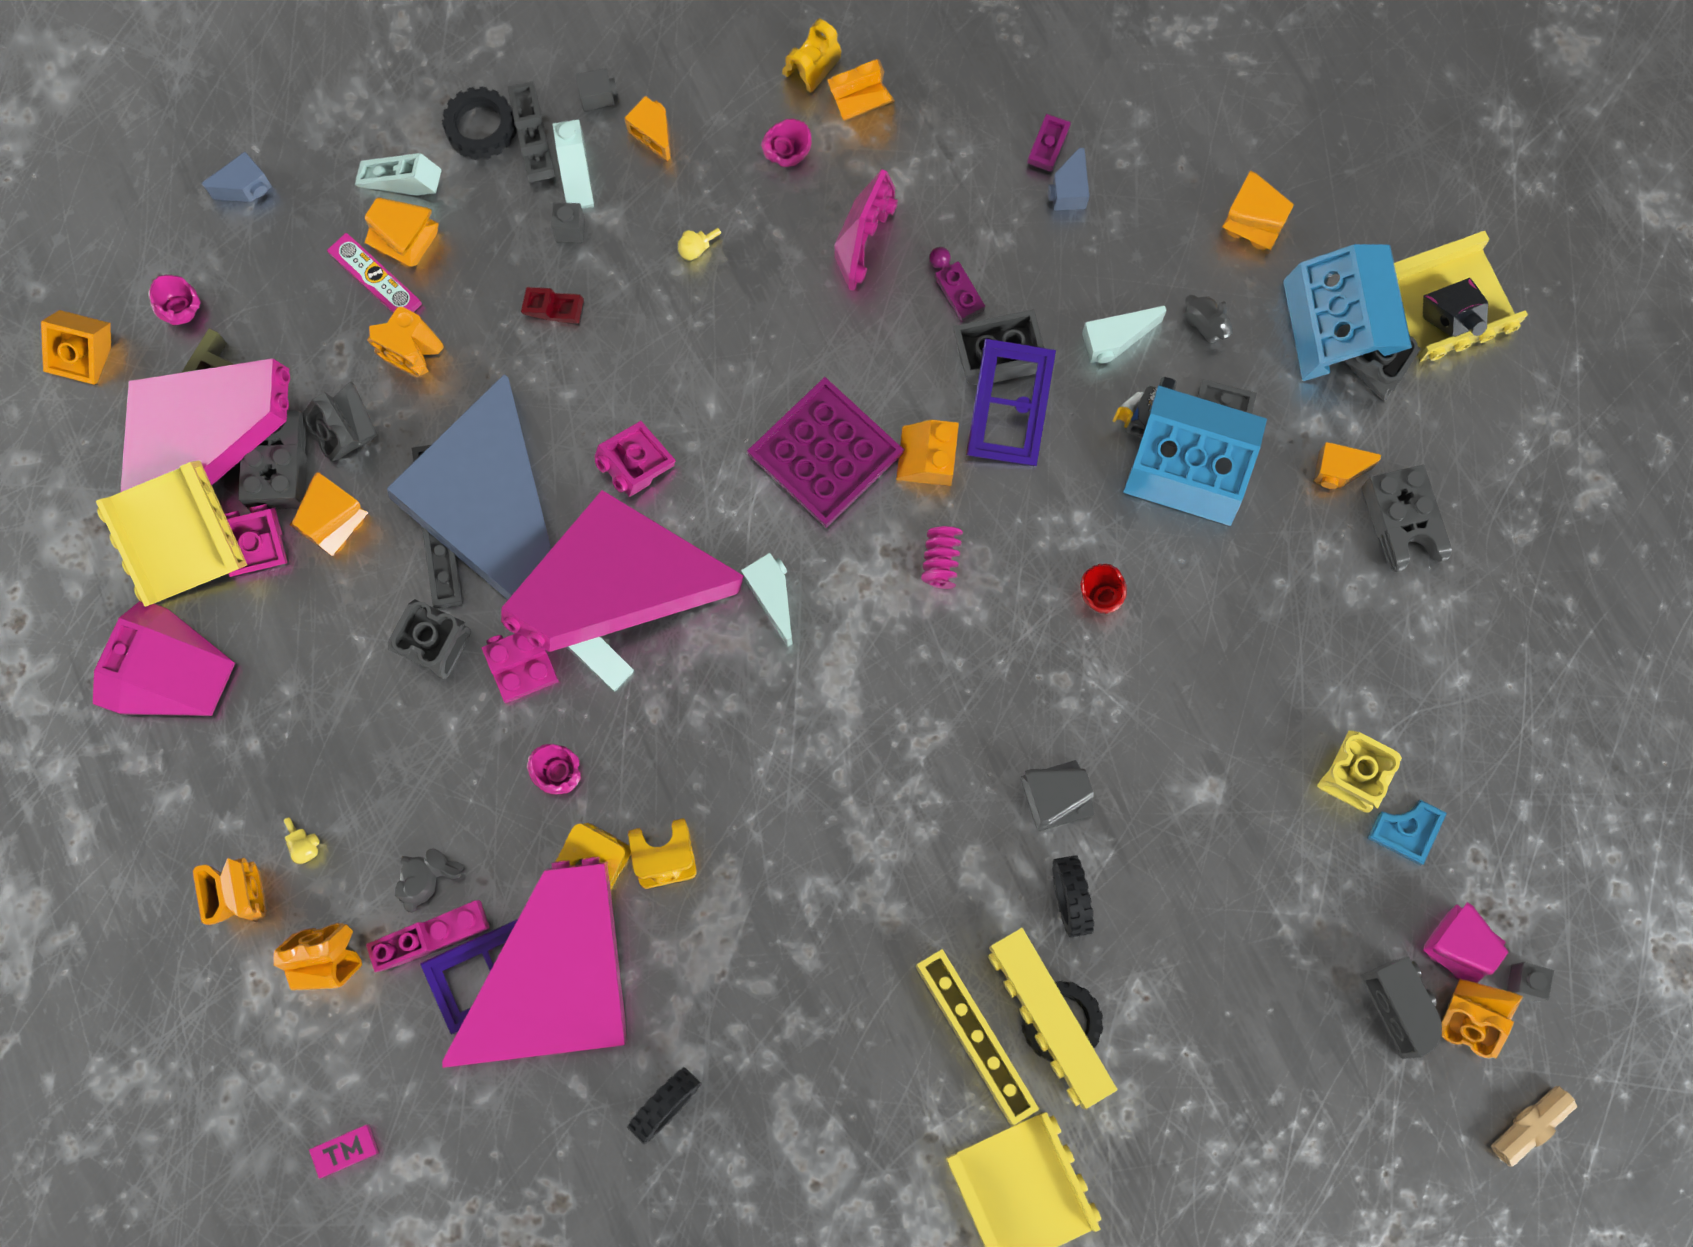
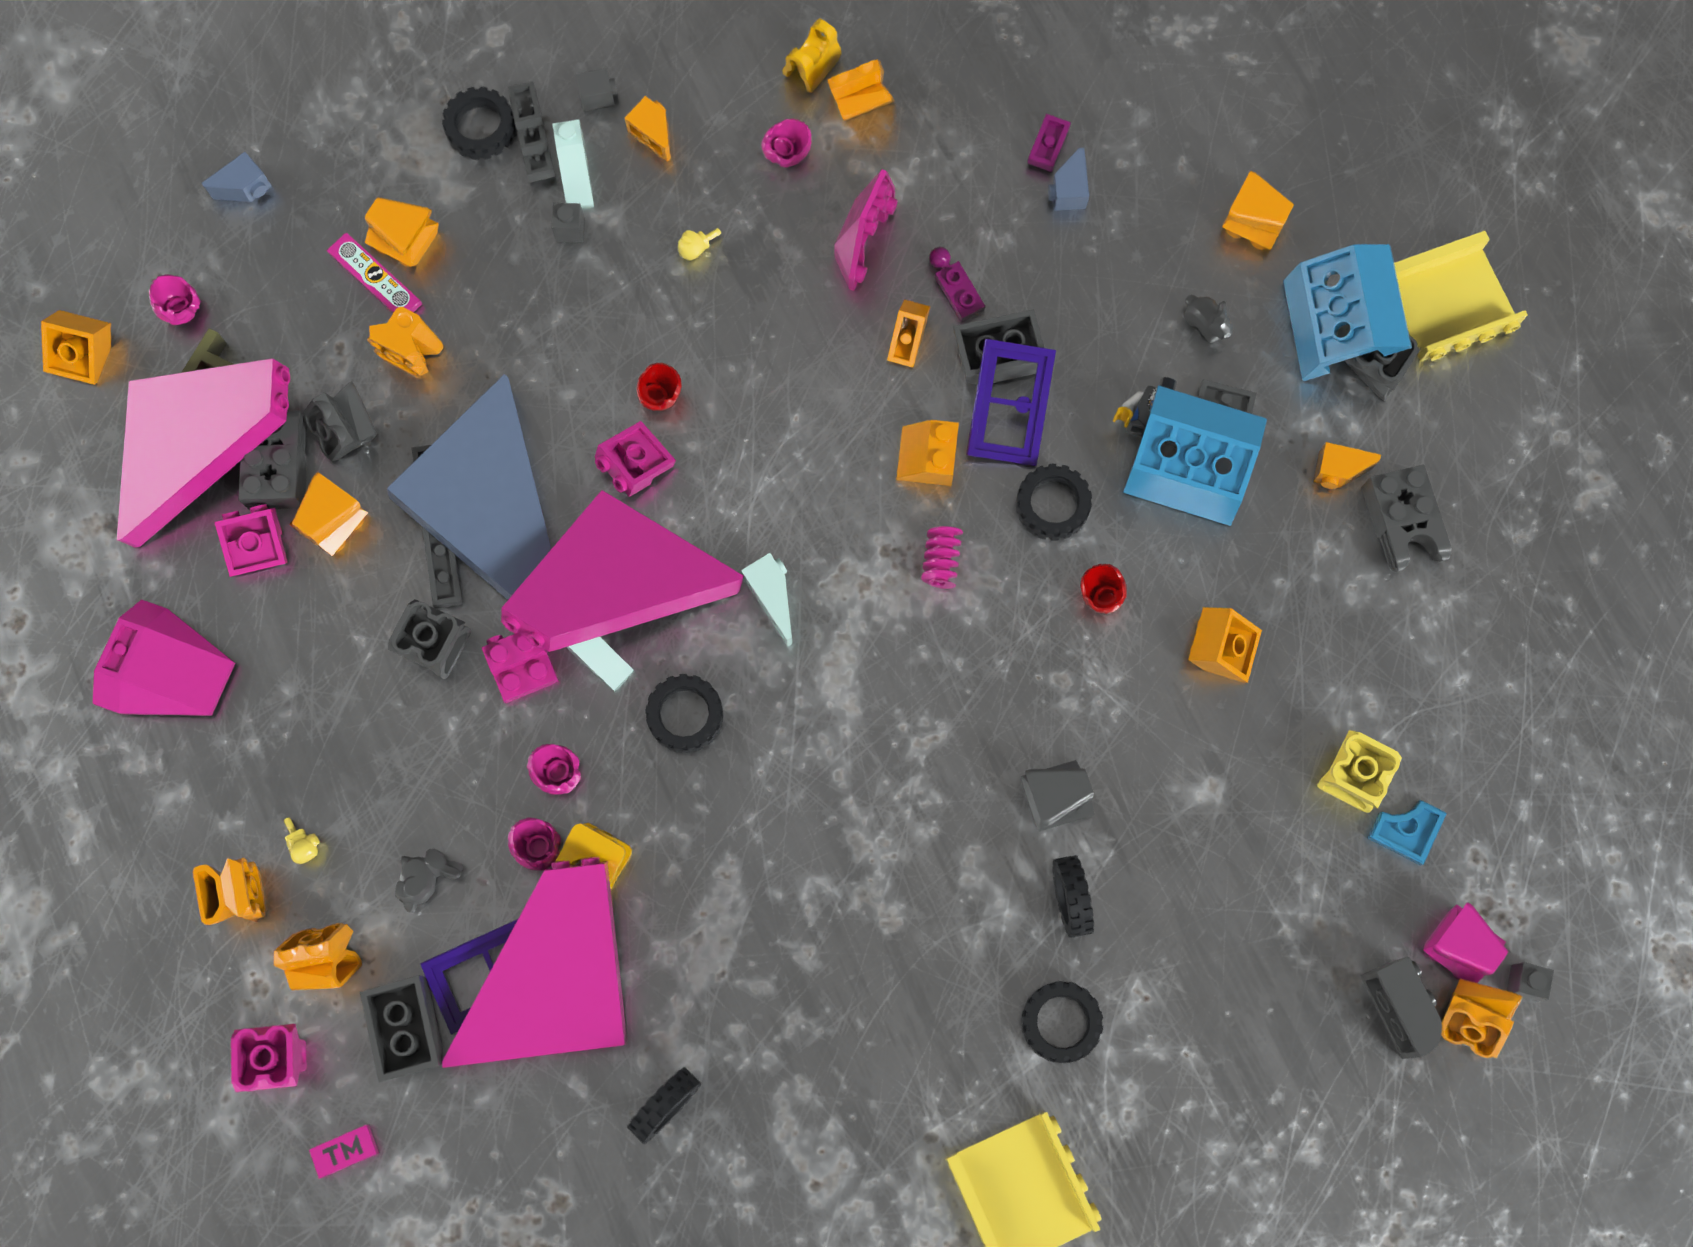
light yellow panel [96,460,247,607] -> none
light aqua slope [355,153,442,196] -> none
dark pink slope [366,900,490,972] -> none
dark red slope [521,287,584,324] -> none
yellow piece [628,818,697,889] -> none
magenta plate [747,377,904,528] -> none
light yellow brick [916,949,1039,1126] -> none
light yellow brick [988,928,1118,1109] -> none
light aqua slope [1082,306,1166,363] -> none
black torso [1423,278,1488,337] -> none
tan piece [1491,1086,1578,1167] -> none
none -> dark pink piece [231,1024,307,1092]
none -> dark grey brick [360,975,443,1082]
none -> dark pink hair [508,817,561,871]
none -> red hair [637,363,682,411]
none -> black tyre [645,674,723,753]
none -> light orange slope [887,299,931,367]
none -> black tyre [1016,464,1092,541]
none -> light orange slope [1188,607,1262,683]

